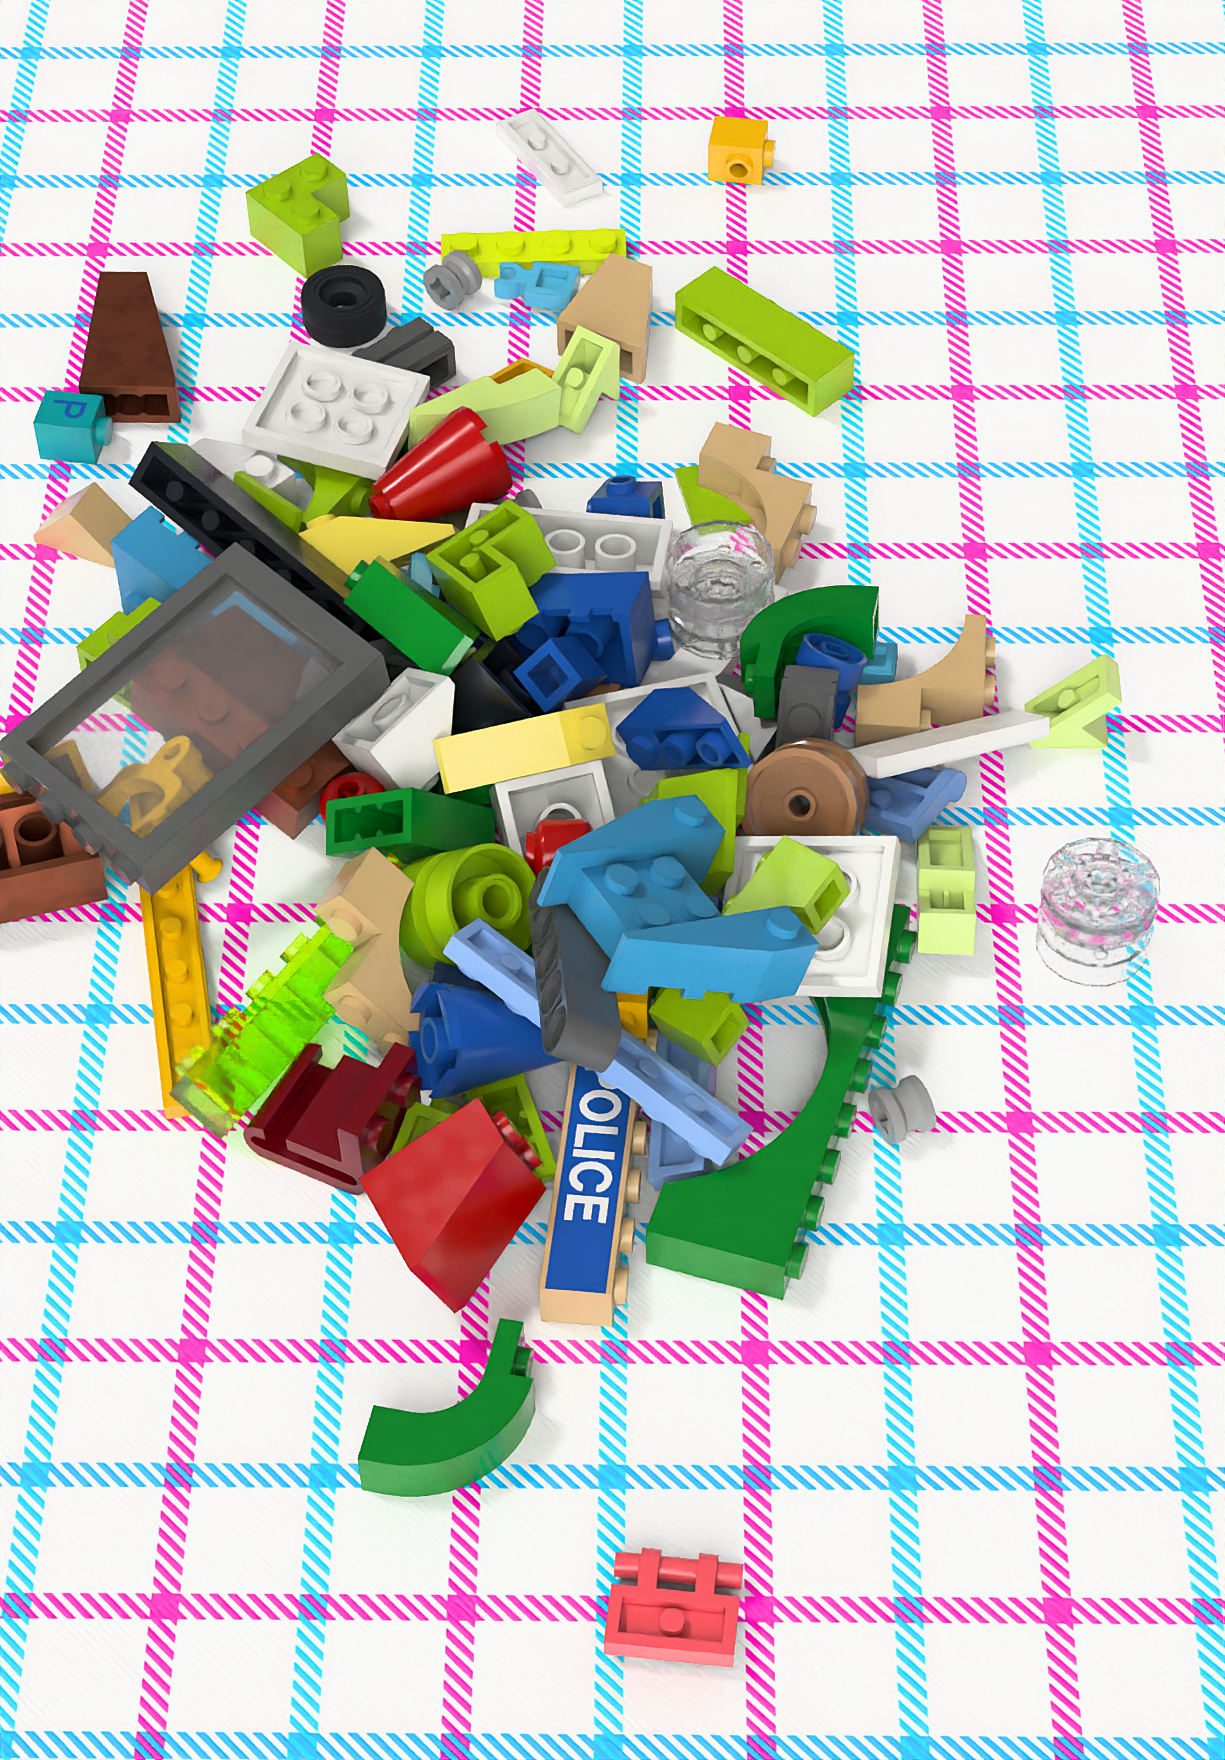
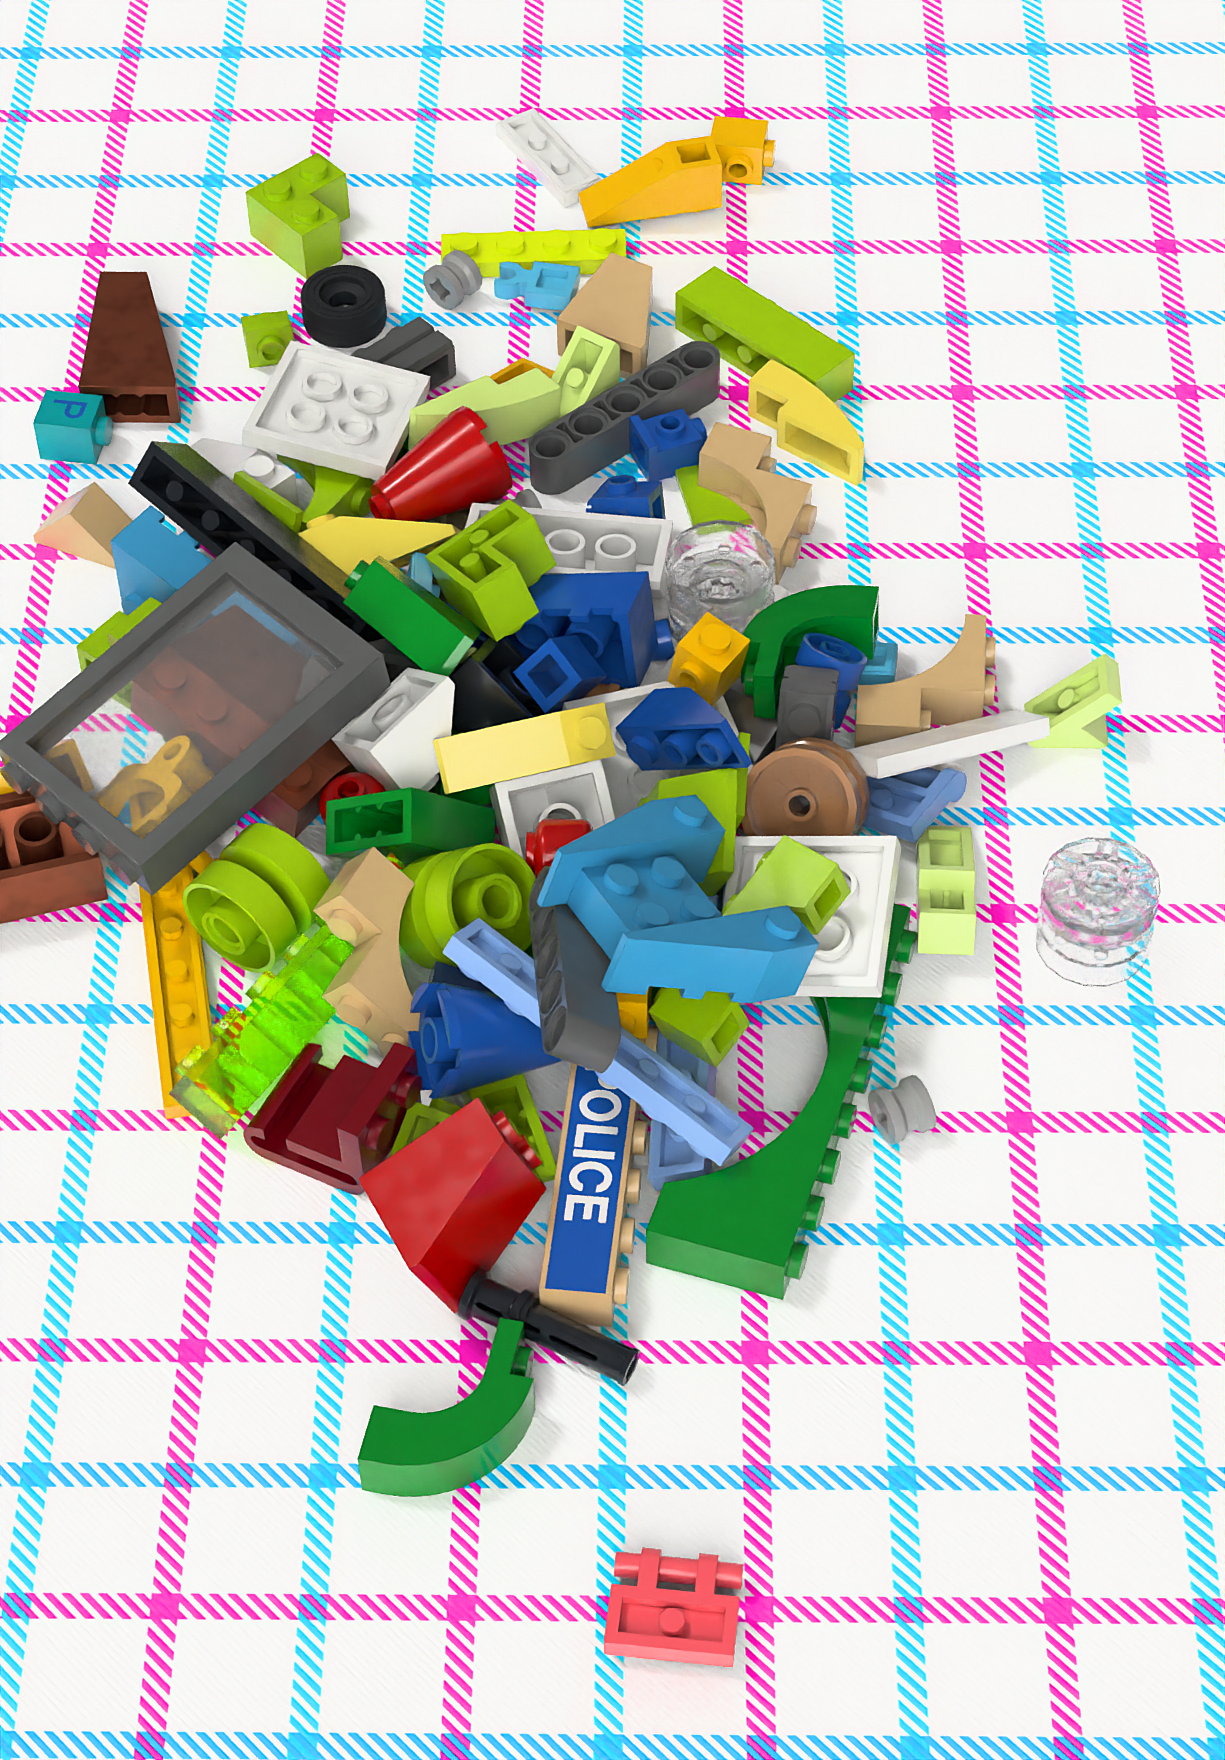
none -> lime wheel [182,823,331,973]
none -> lime bracket [241,310,294,368]
none -> black pin [457,1268,641,1386]
none -> dark grey beam [528,341,720,495]
none -> yellow slope [578,135,722,228]
none -> blue brick [629,408,708,481]
none -> yellow brick [667,612,751,707]
none -> light yellow slope [748,359,864,486]

